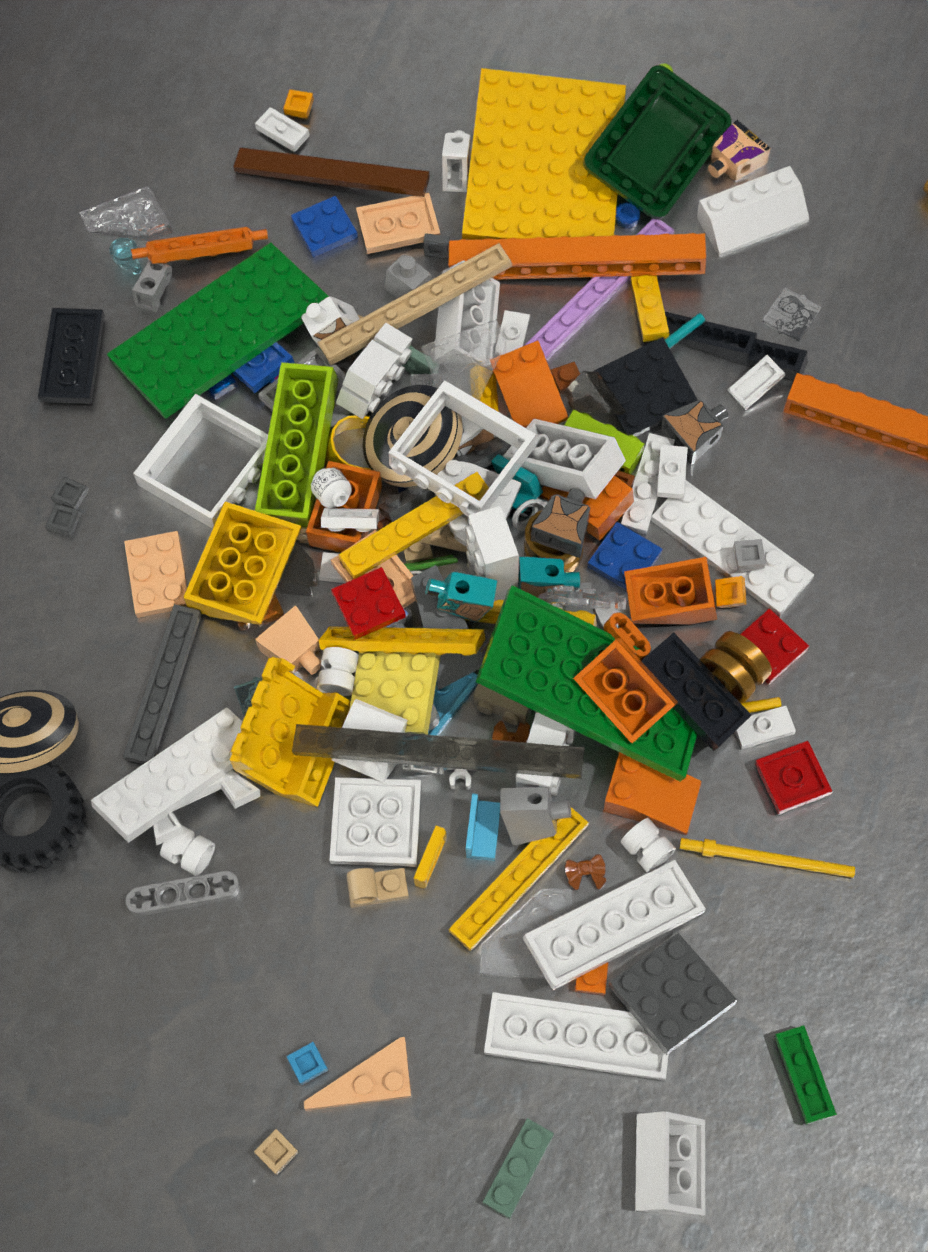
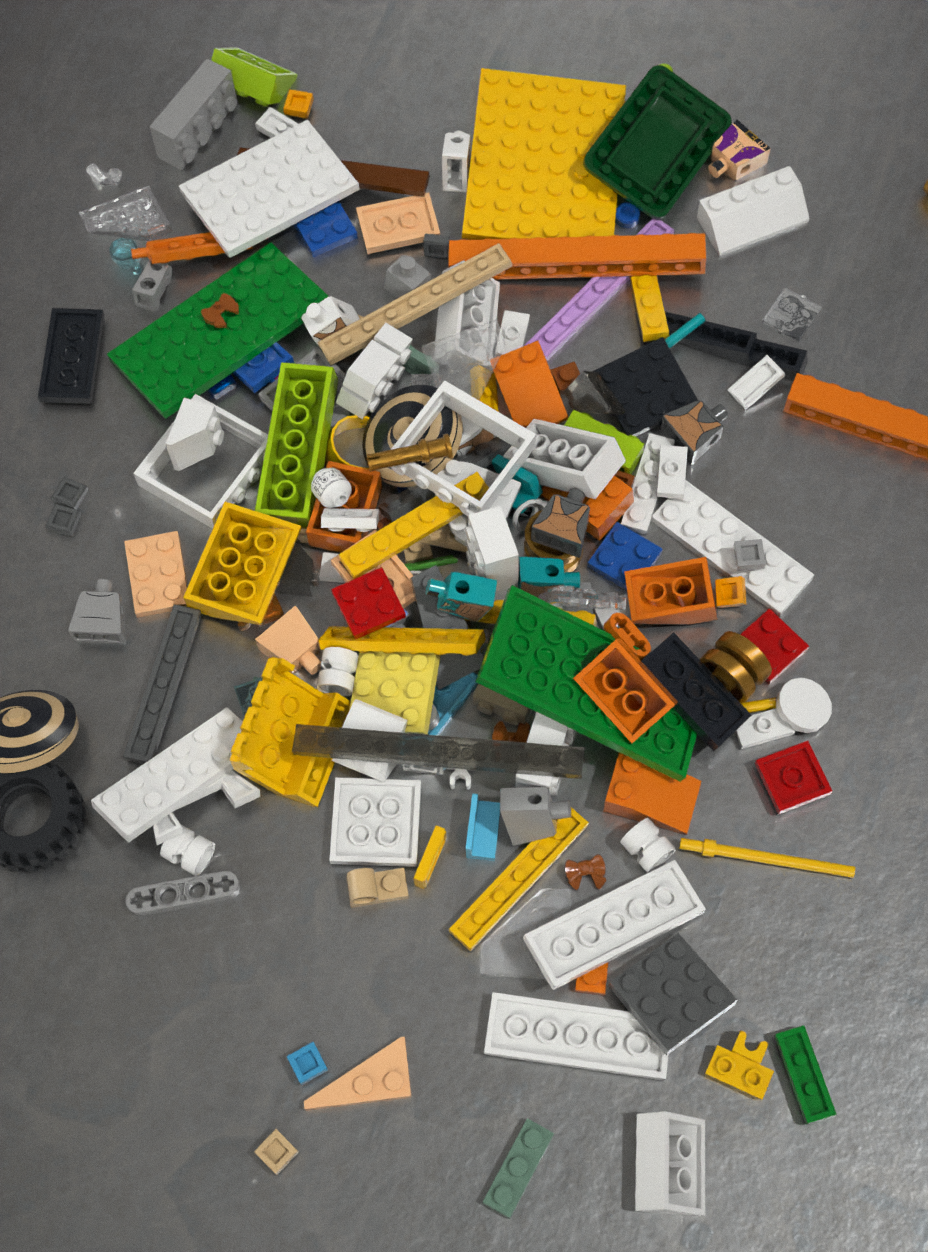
none -> light grey torso [68,579,126,644]
none -> clear arm [87,164,122,186]
none -> light grey brick [149,58,237,170]
none -> white slope [166,398,224,471]
none -> white plate [179,120,359,258]
none -> dark orange piece [201,293,239,328]
none -> lime slope [211,47,298,106]
none -> pearl gold pin [366,434,453,472]
none -> yellow plate [705,1030,774,1100]
none -> white tile [776,678,832,733]

